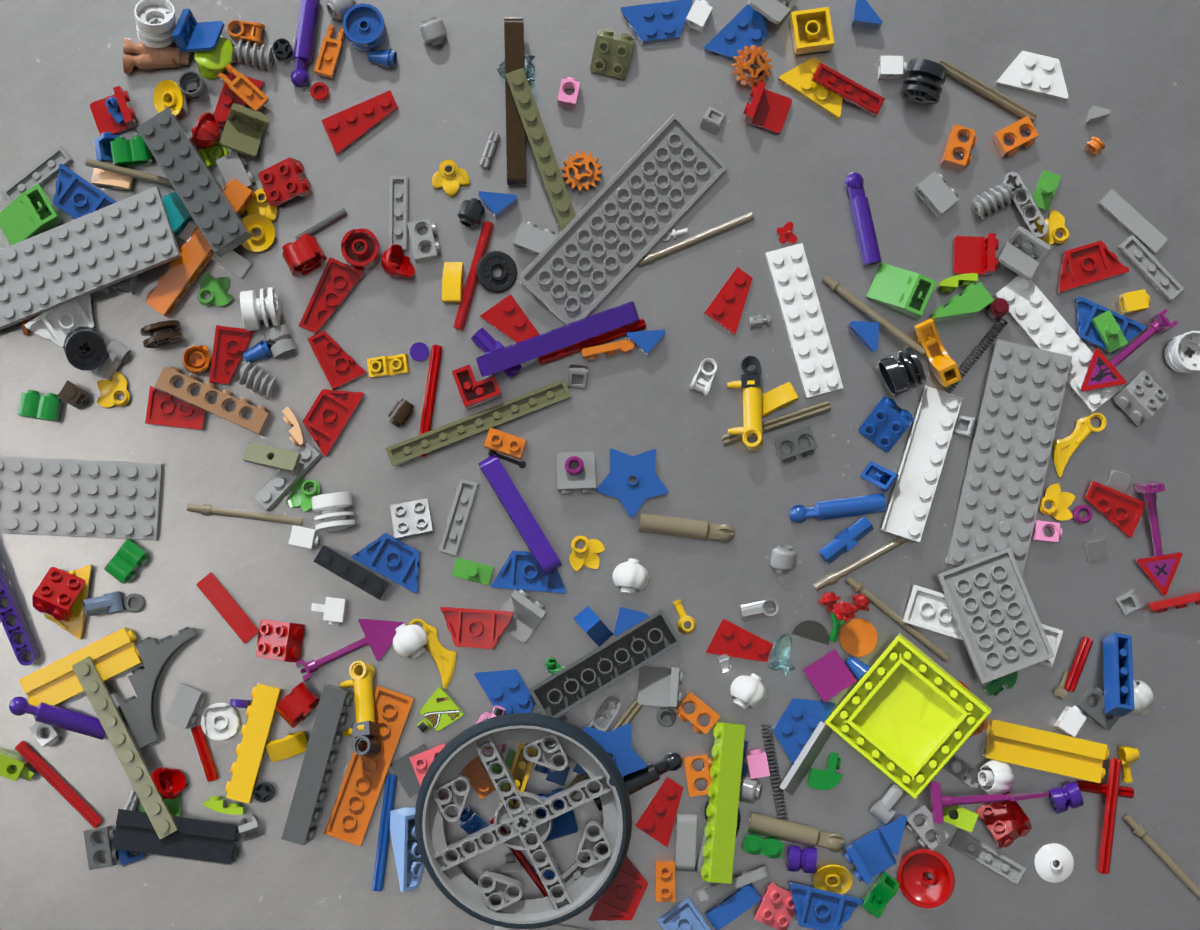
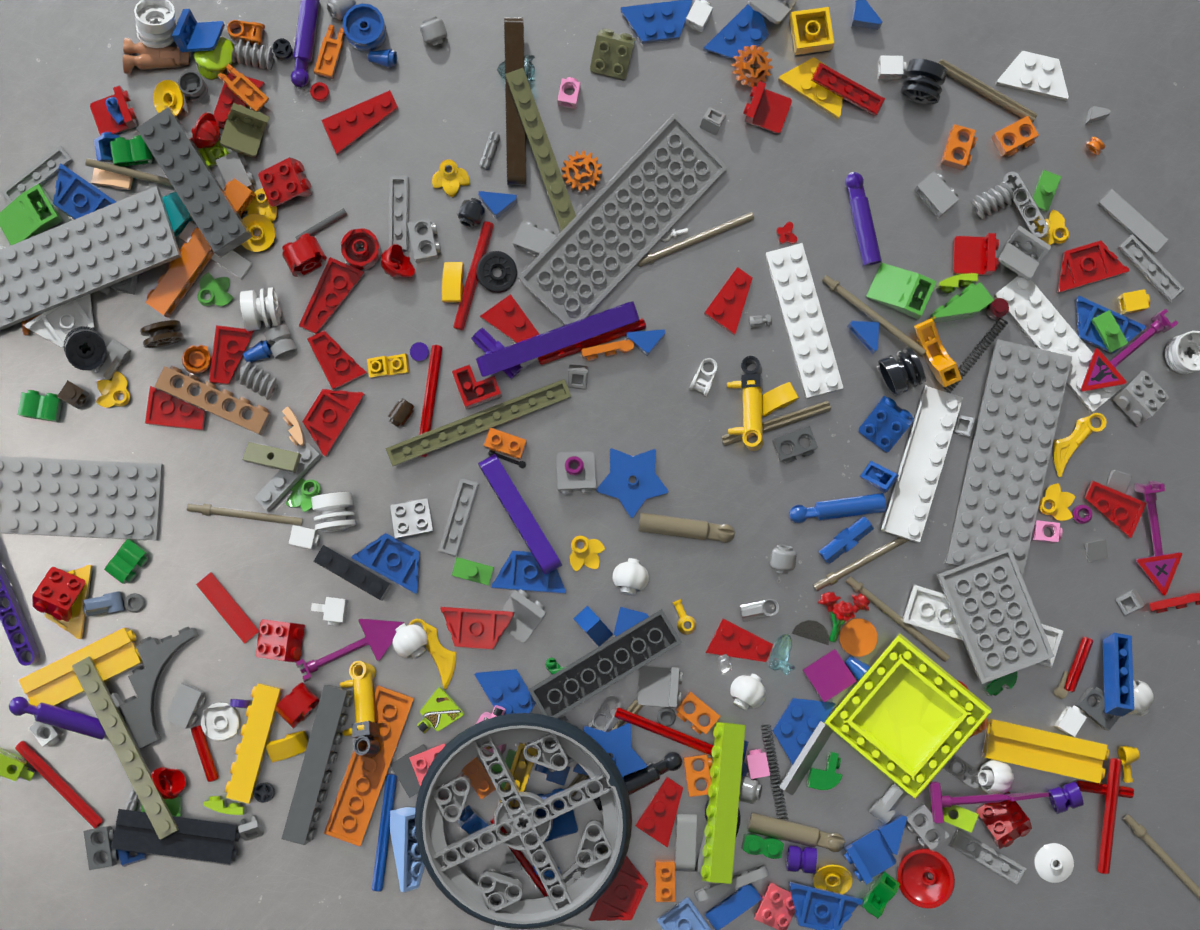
none -> red axle [614,708,714,756]

